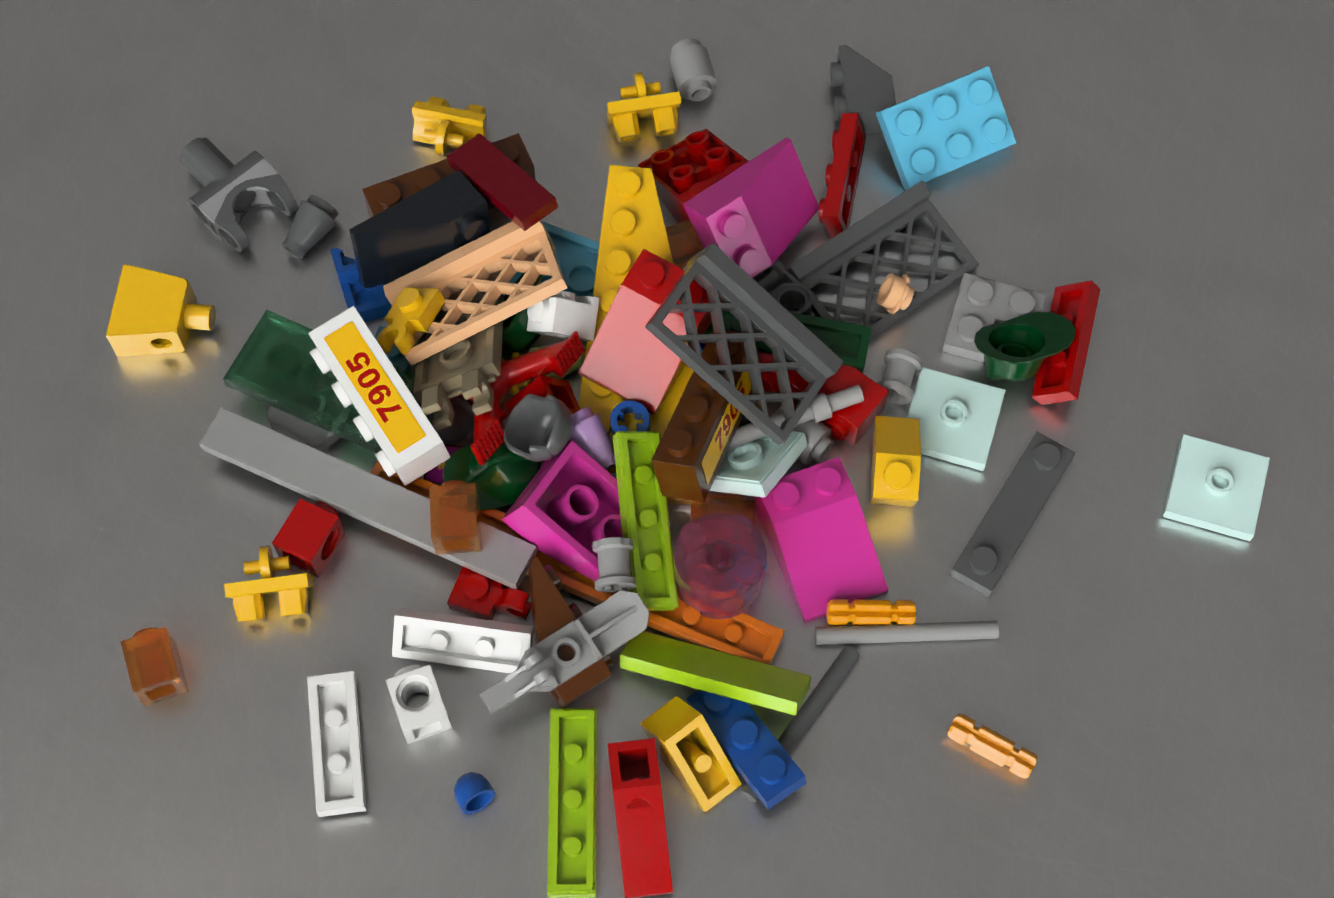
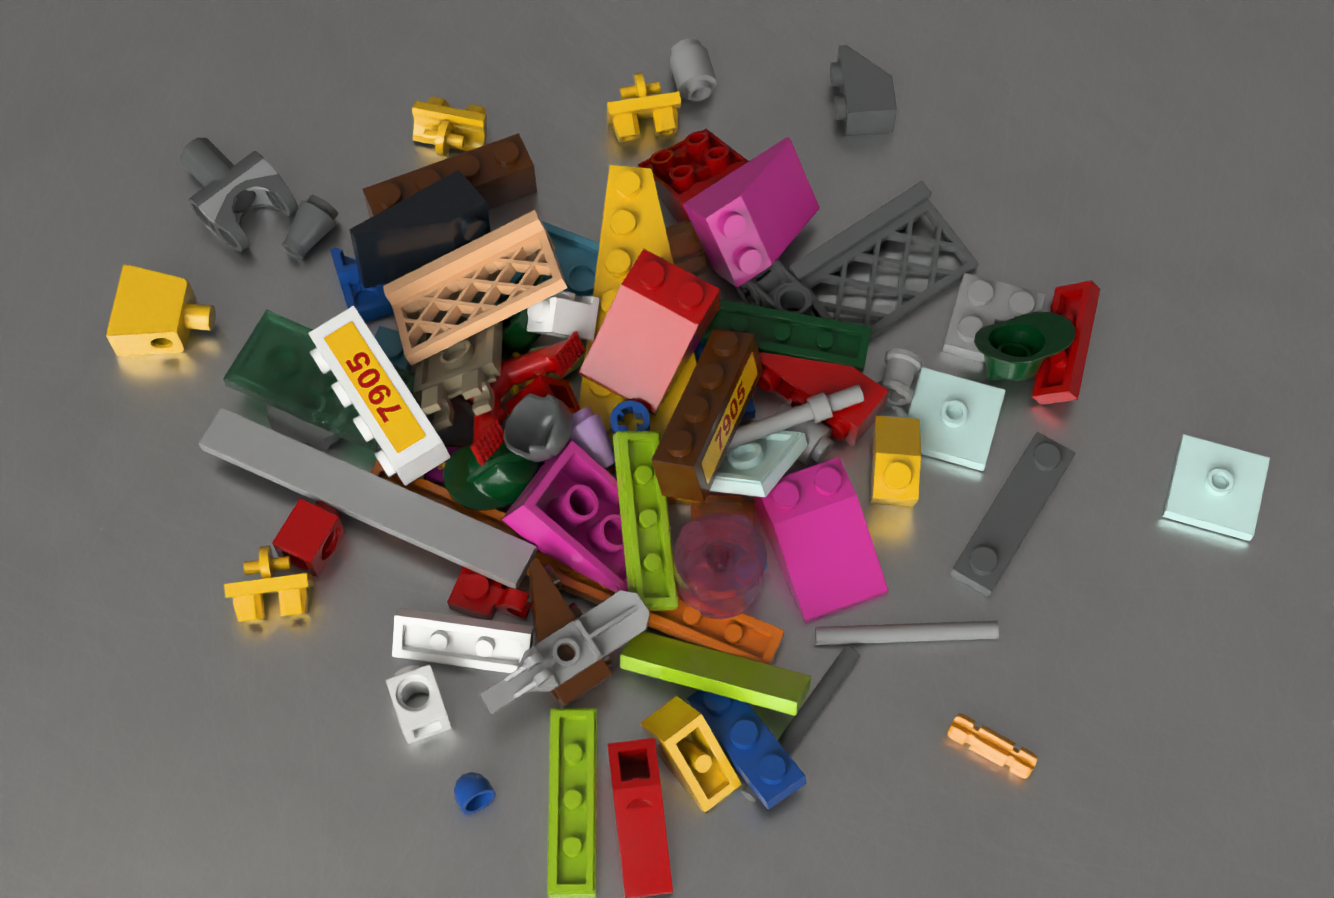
clear orange brick [120,627,189,706] -> none
white plate [307,671,367,817] -> none
yellow plate [376,287,446,355] -> none
clear orange brick [429,480,482,555] -> none
dark red tile [446,133,558,231] -> none
light grey bush [592,537,636,592] -> none
dark grey fence [645,243,843,446] -> none
red plate [818,113,866,239] -> none
light orange axle [826,599,916,625] -> none
medium azure plate [875,66,1017,189] -> none
light nougat plate [877,273,914,314] -> none

